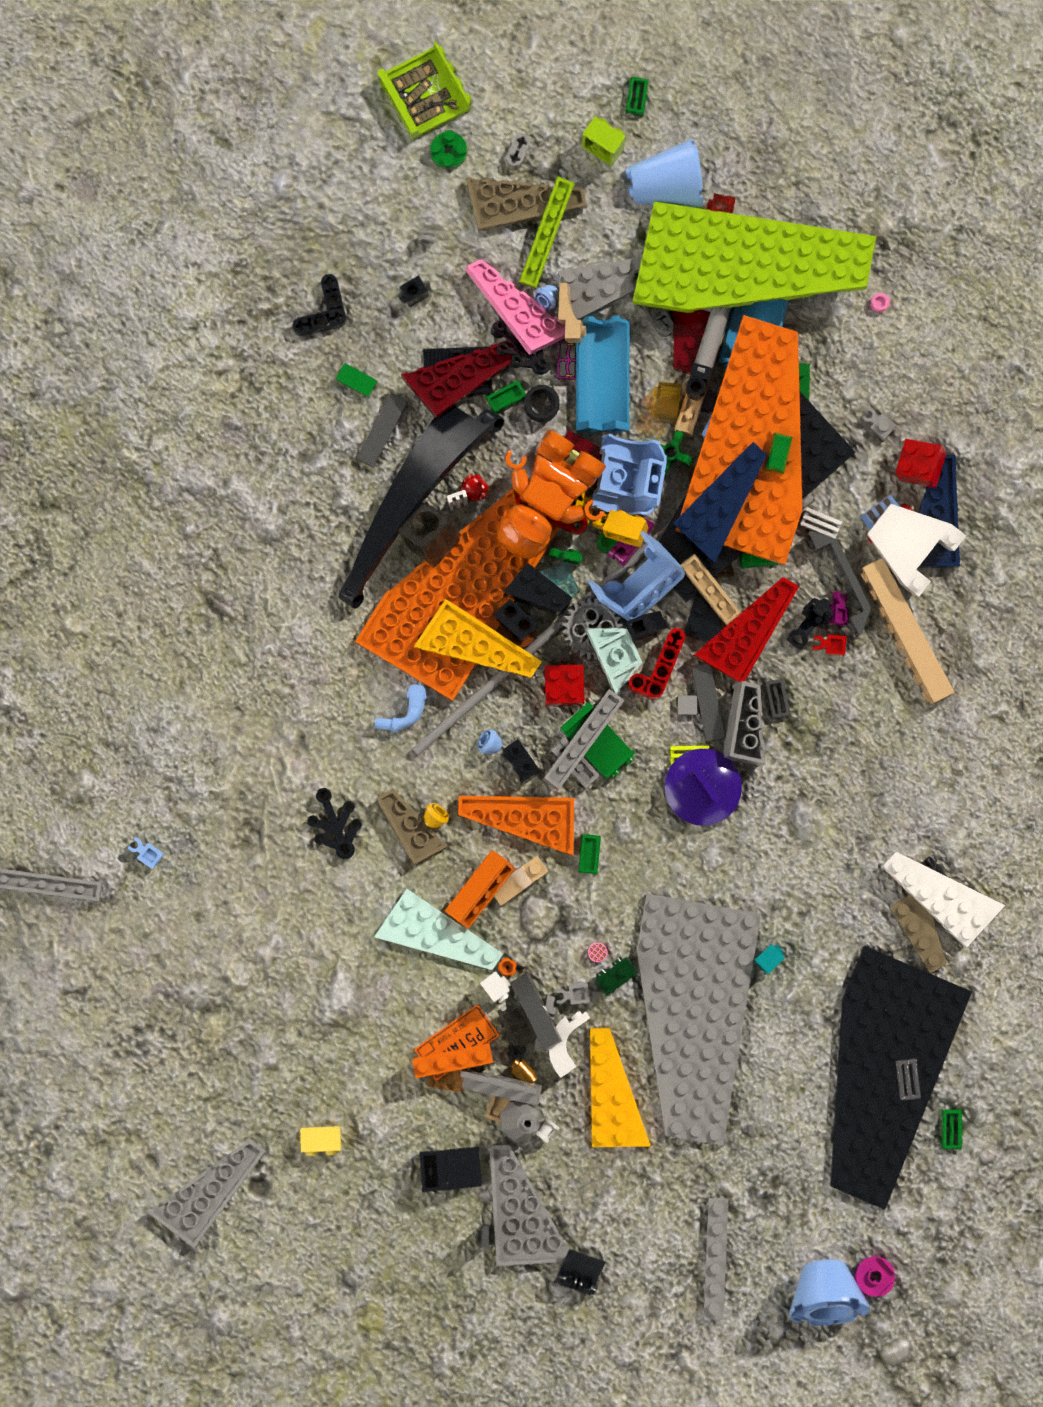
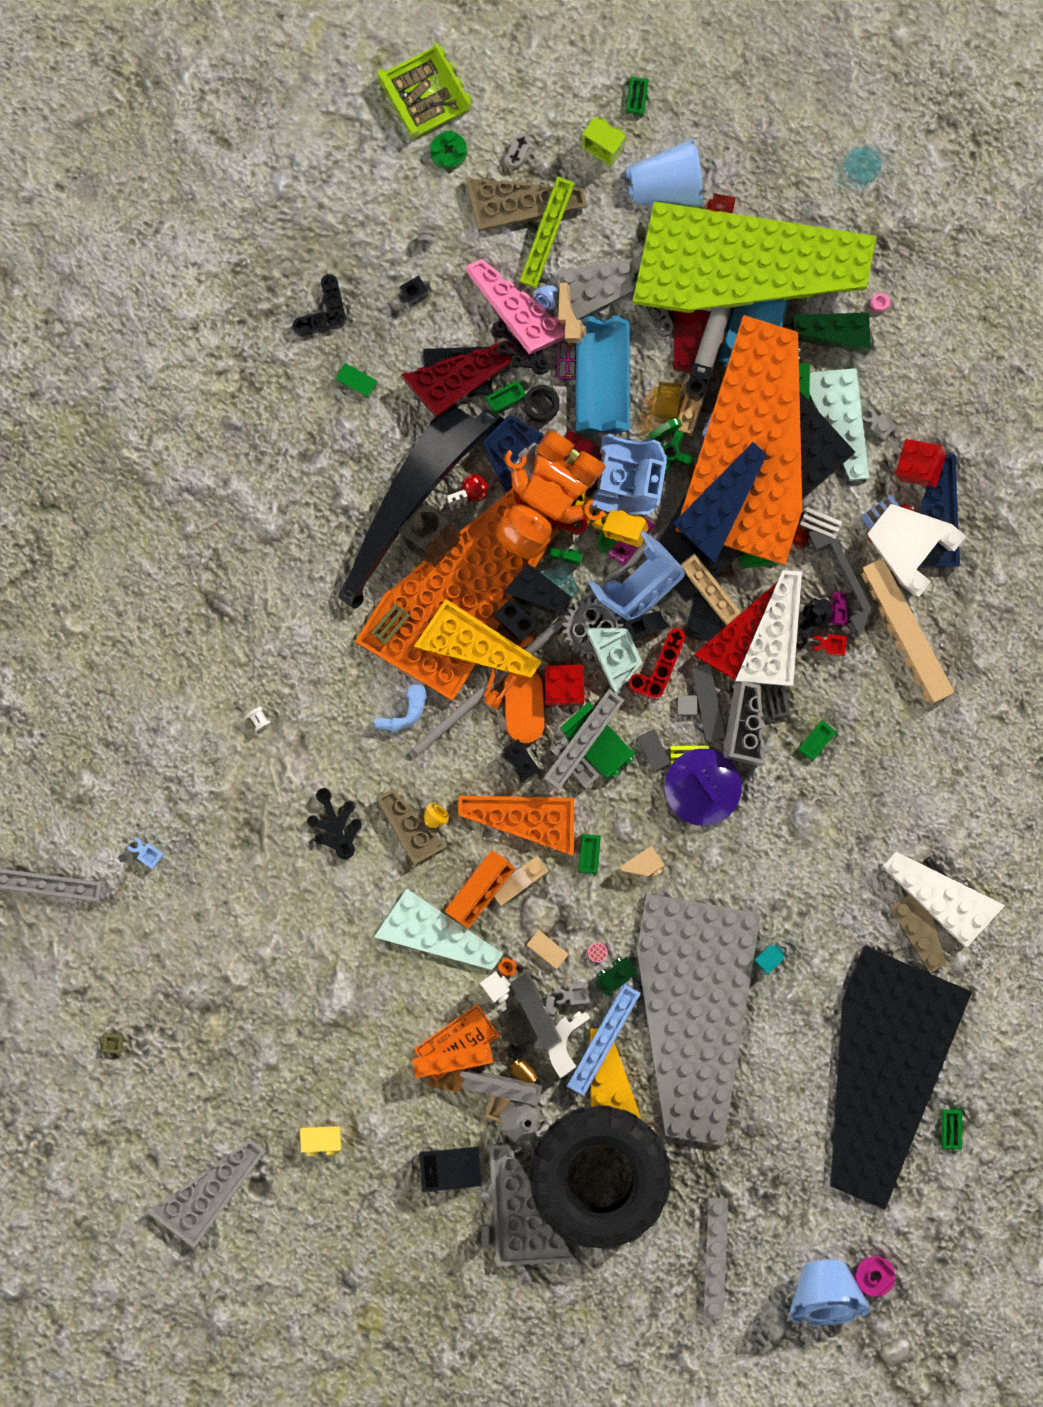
dark grey tile [356,393,408,468] -> none
light blue cone [477,729,502,754] -> none
black hinge [554,1249,606,1296] -> none
green tile [765,433,793,474] -> none
clear tile [896,1059,921,1100] -> none
none -> olive tile [102,1033,124,1054]
none -> white bush [247,707,271,732]
none -> olive tile [371,603,410,645]
none -> dark blue wing [481,415,544,493]
none -> orange plant [483,669,516,710]
none -> orange tile [504,672,545,744]
none -> tan tile [527,930,569,970]
none -> black tyre [529,1105,671,1250]
none -> light blue tile [567,984,641,1096]
none -> tan slope [619,846,664,878]
none -> dark grey tile [637,729,671,772]
none -> green tile [648,418,683,441]
none -> white wing [735,570,802,686]
none -> dark green wedge [791,312,871,355]
none -> clear red tile [792,526,807,549]
none -> green tile [798,720,837,762]
none -> light aqua wing [809,368,869,481]
none -> clear light blue plate [843,146,881,185]

